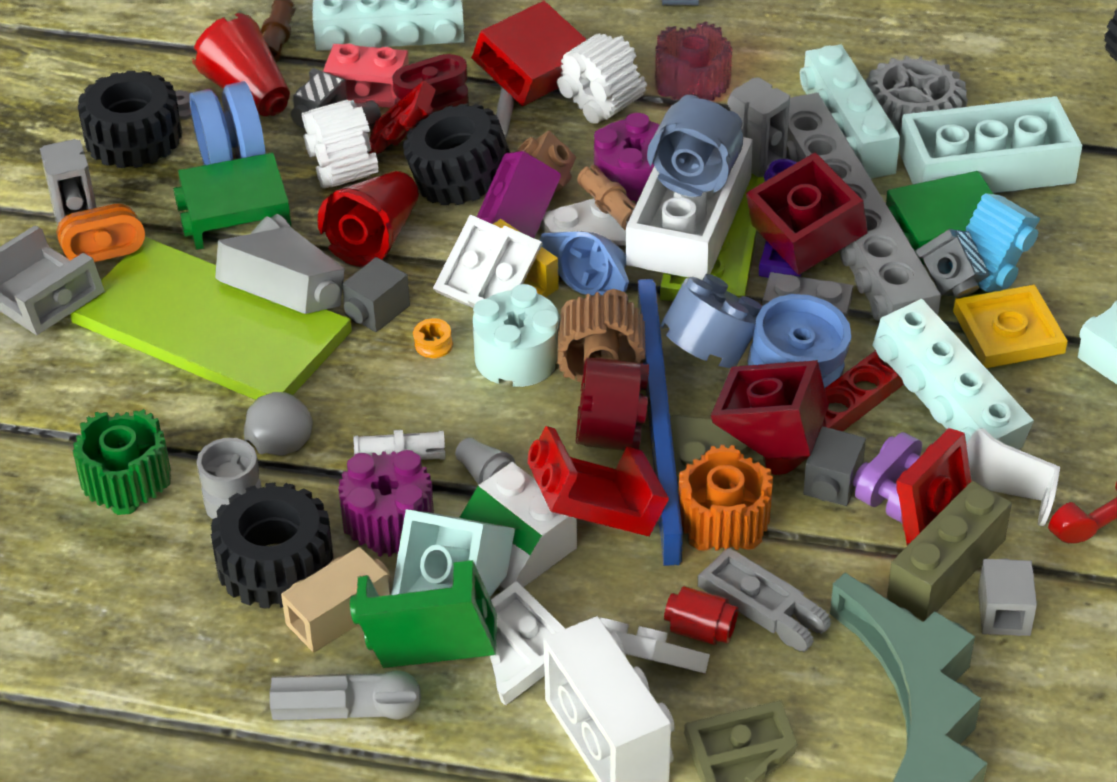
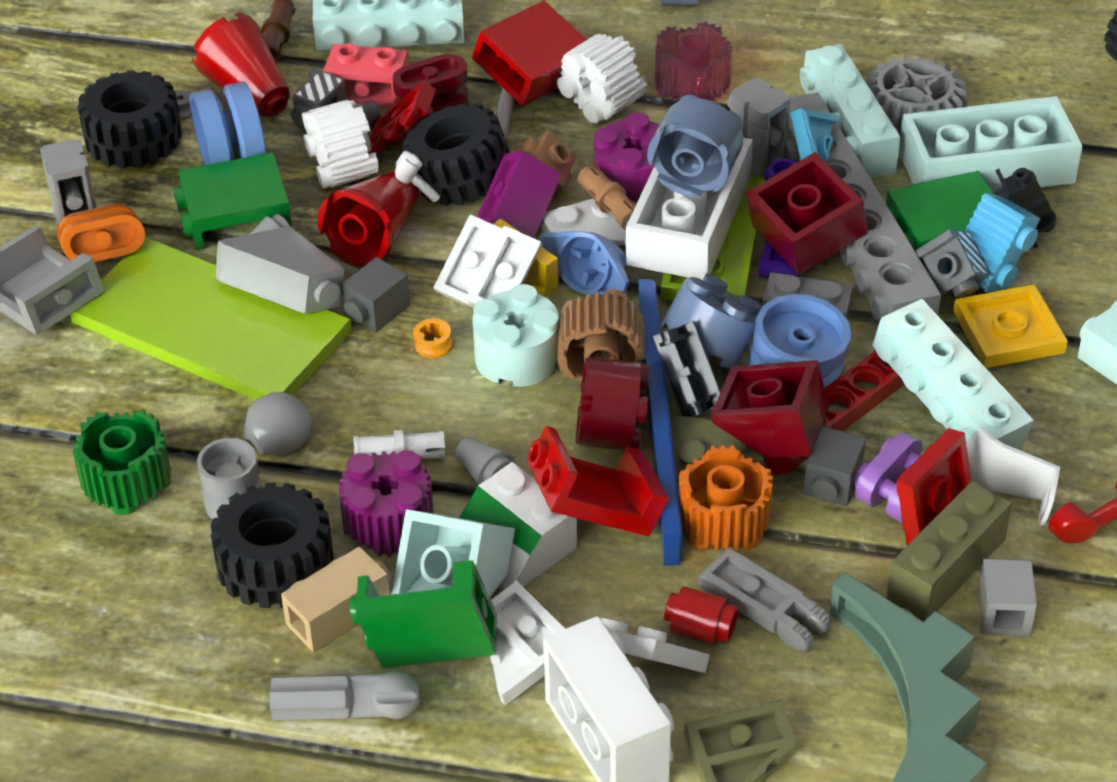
none -> white hand [395,151,440,203]
none -> black hinge [653,321,721,417]
none -> medium azure tile [789,108,840,161]
none -> black hinge [995,168,1057,248]

